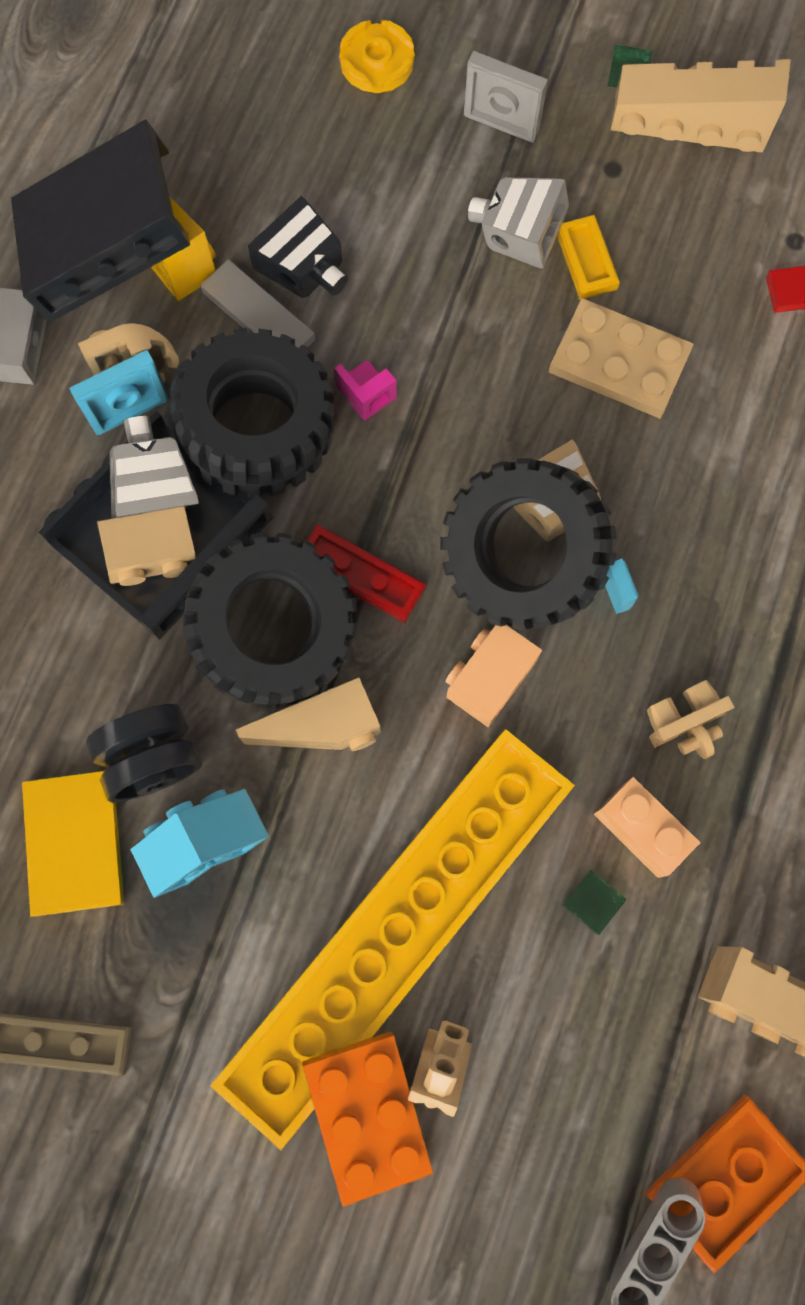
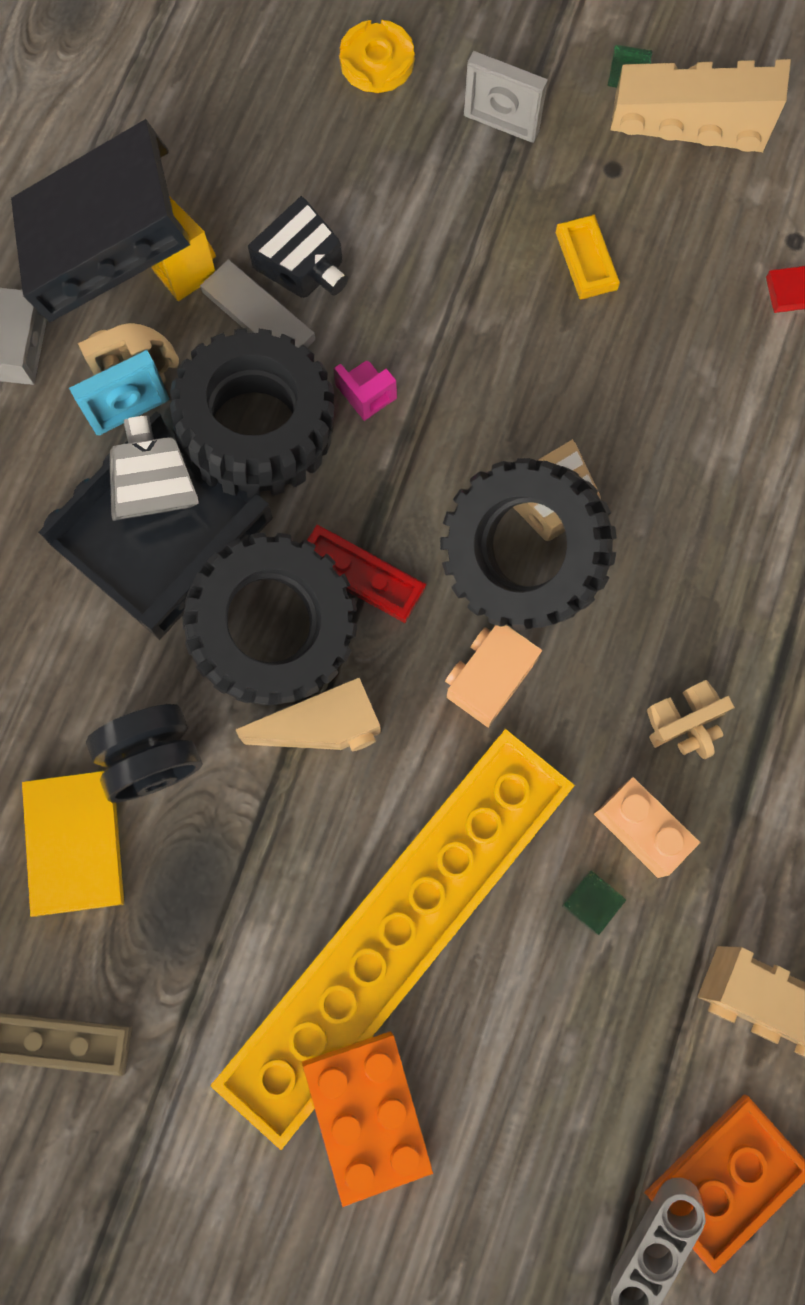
tan brick [97,506,195,586] -> none
medium azure brick [130,789,269,898] -> none
tan hips [408,1021,472,1117] -> none
light grey torso [468,177,569,268] -> none
tan plate [549,298,694,419] -> none
medium azure tile [605,559,639,614] -> none

